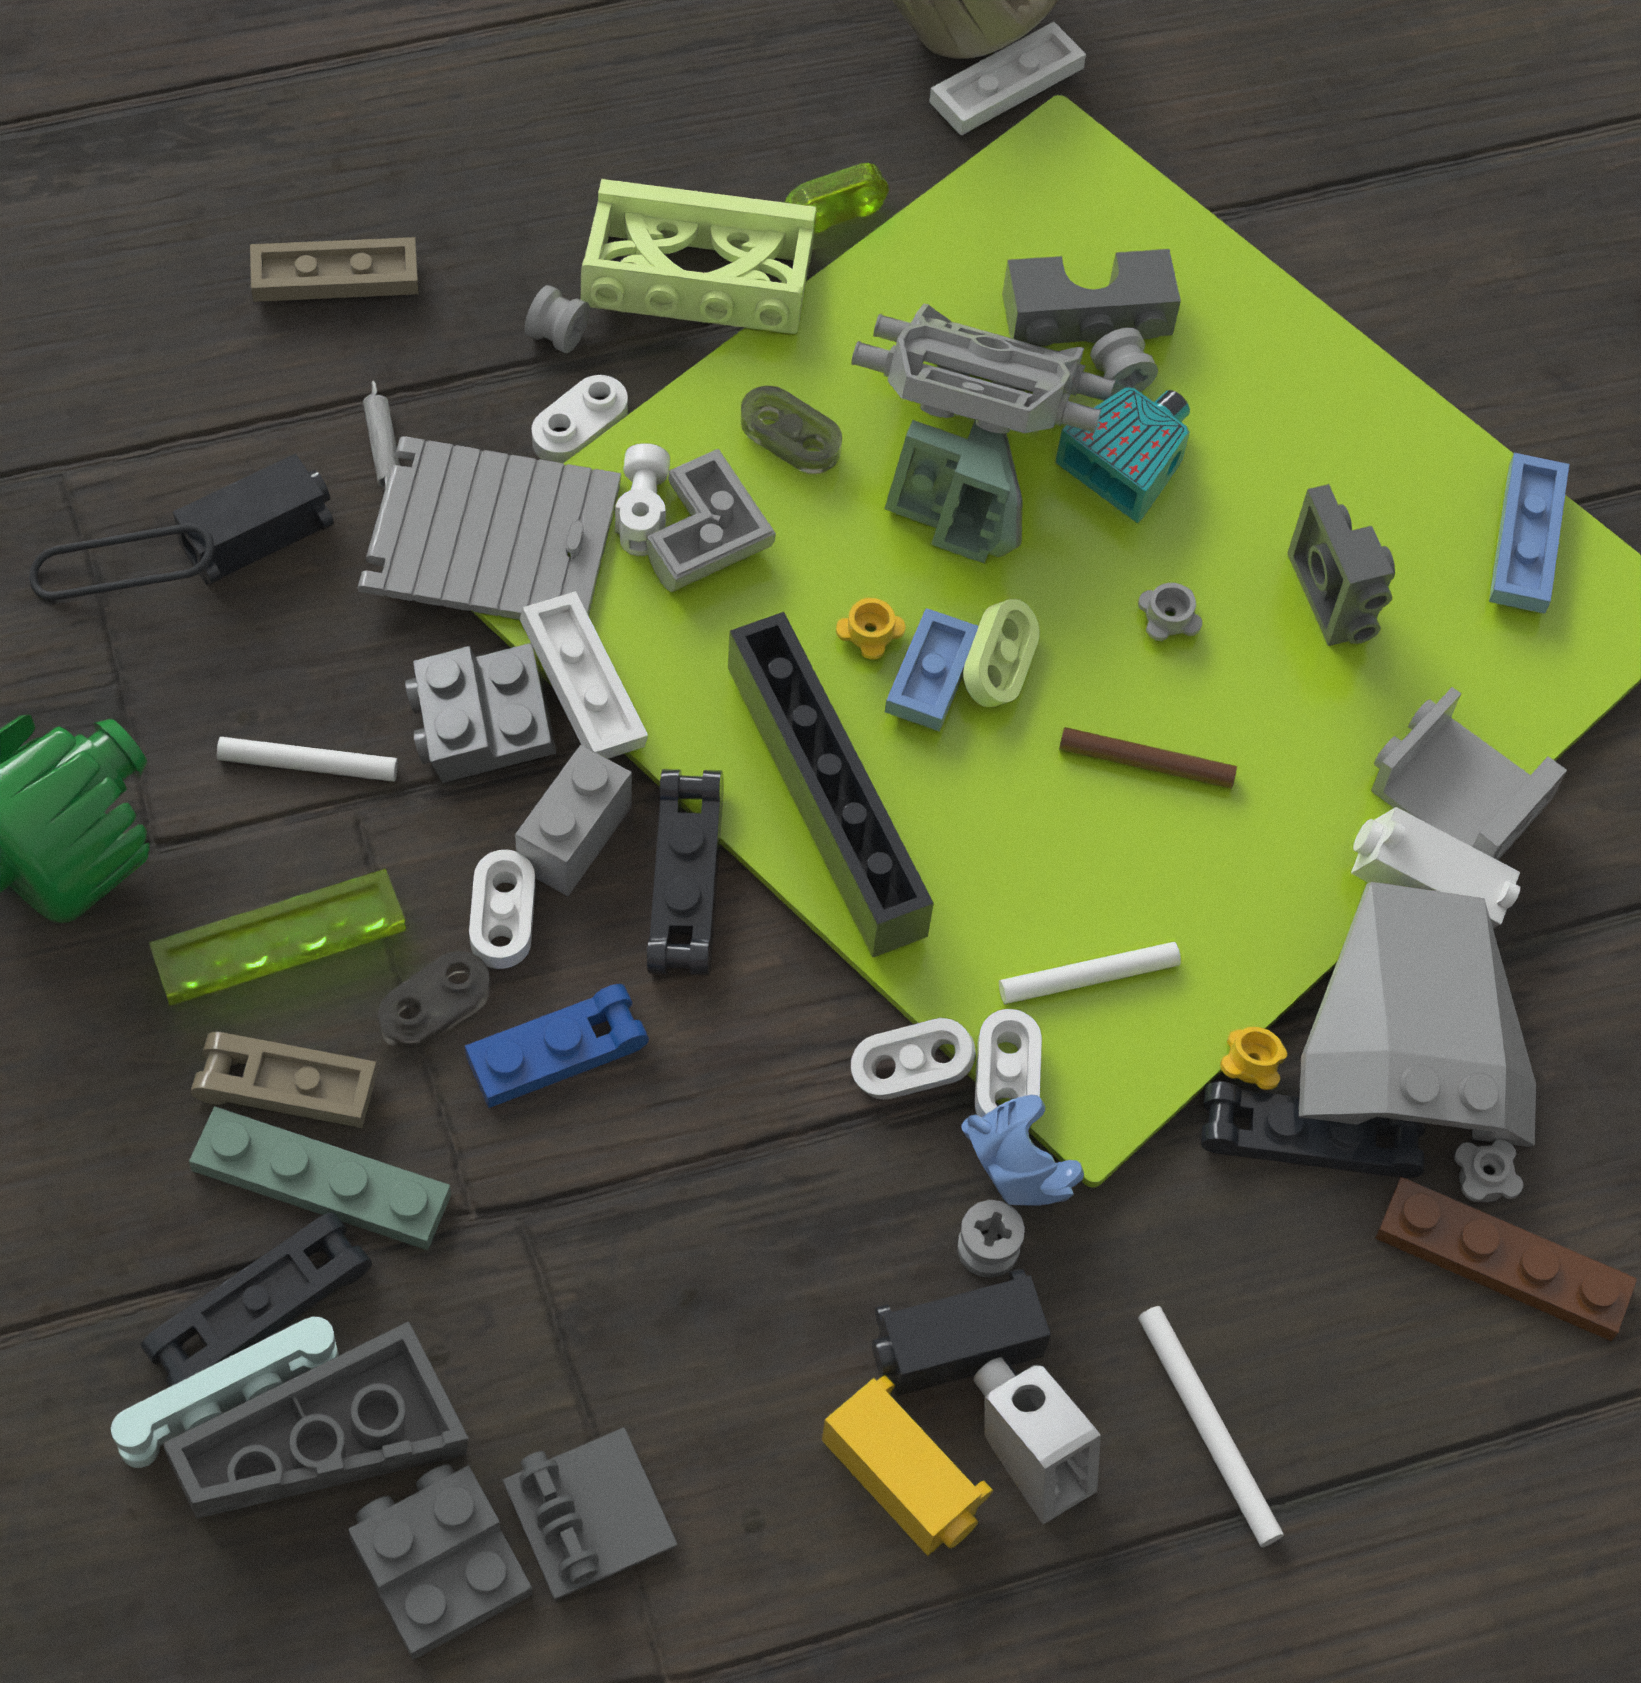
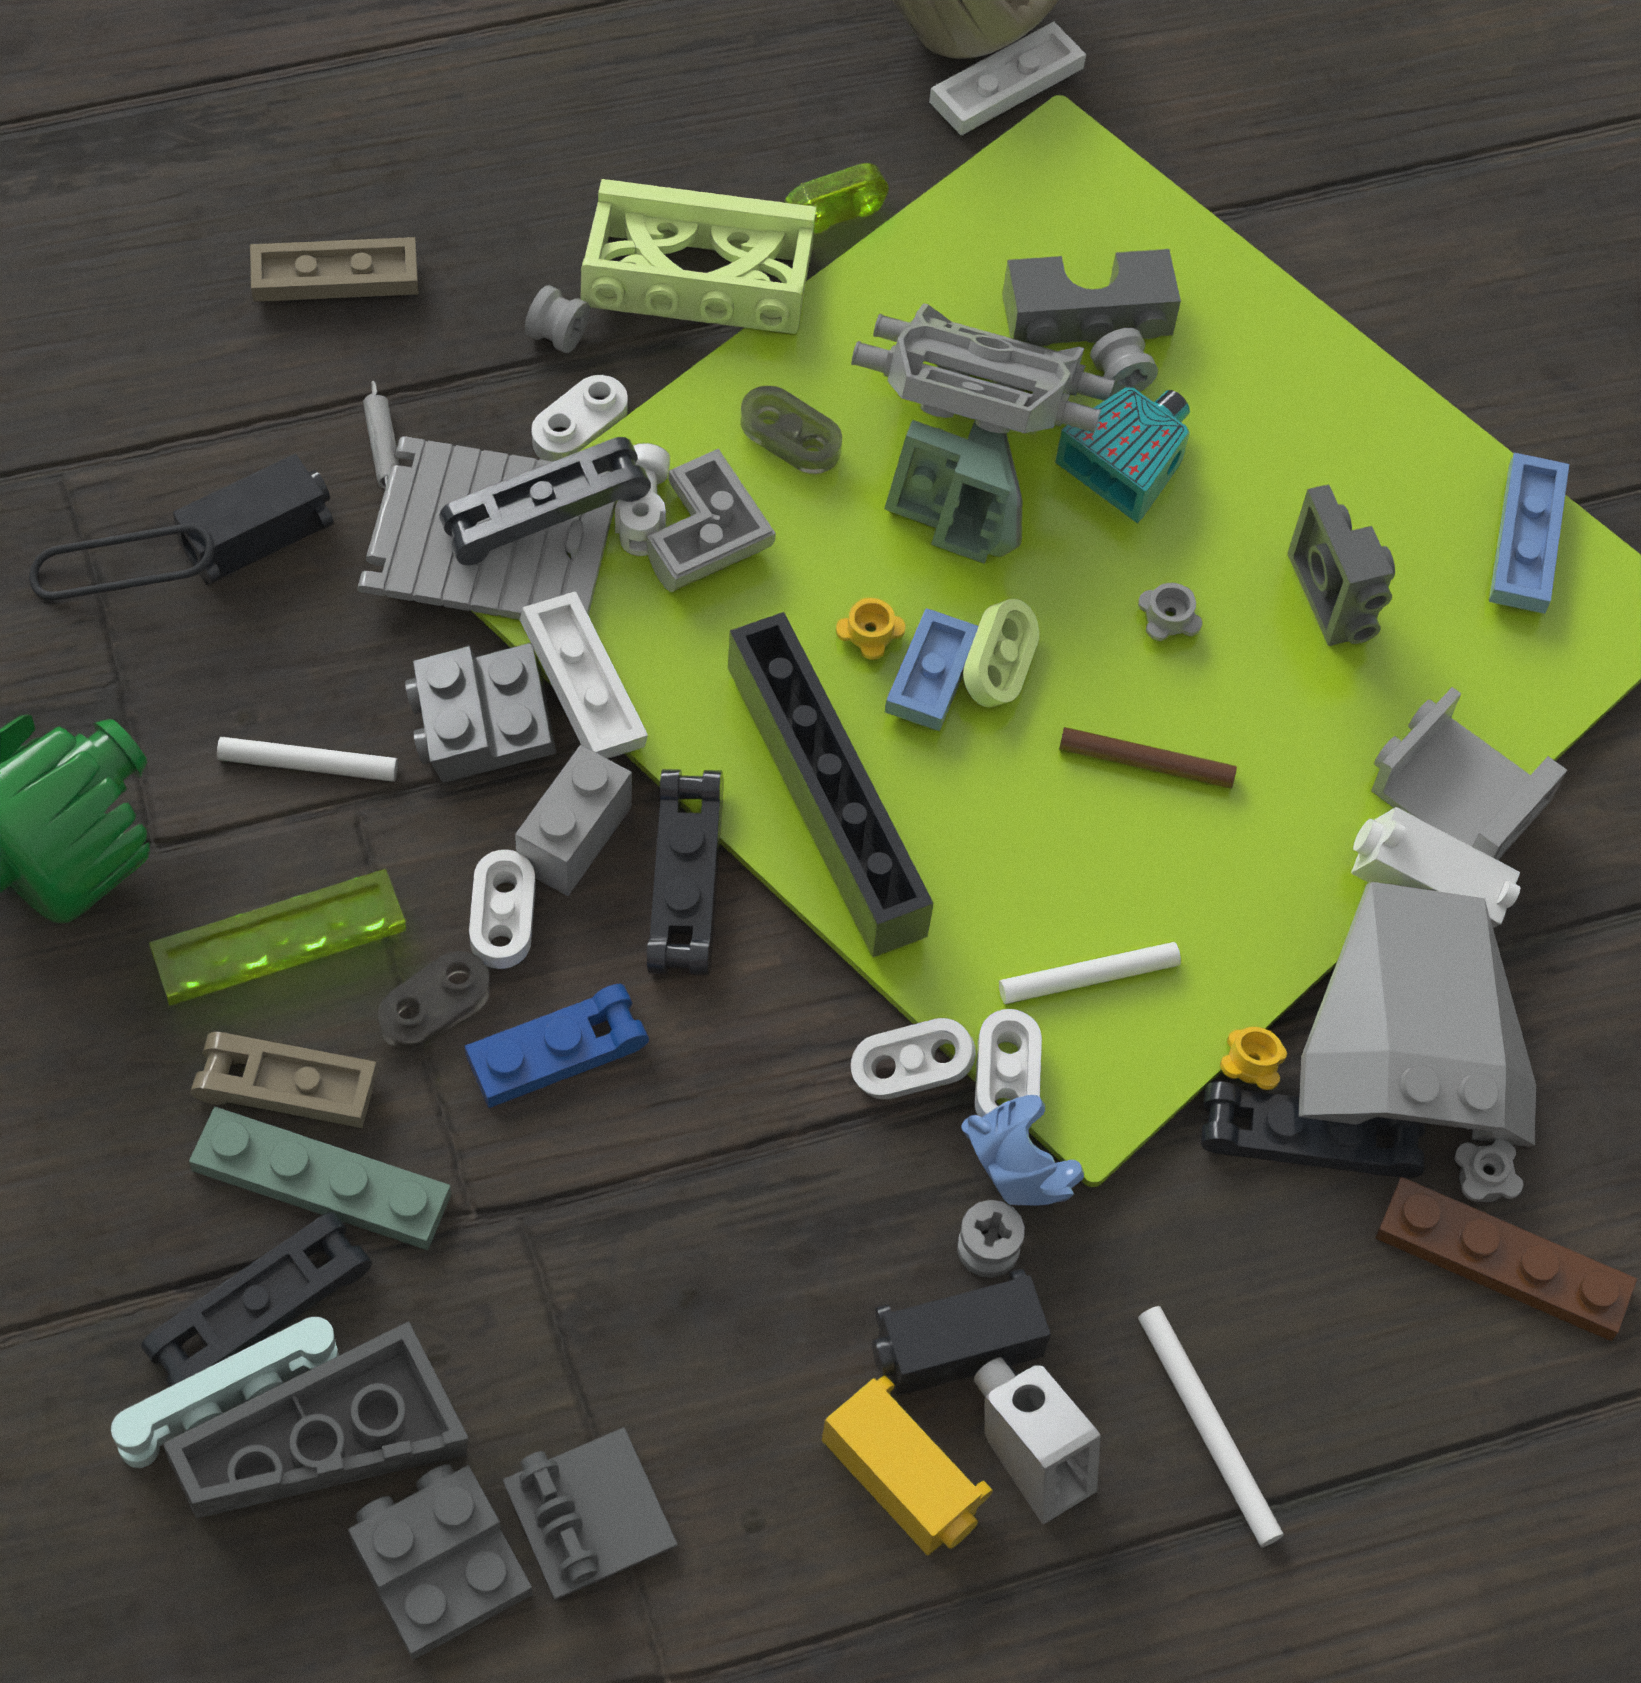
none -> black plate [439,437,651,566]

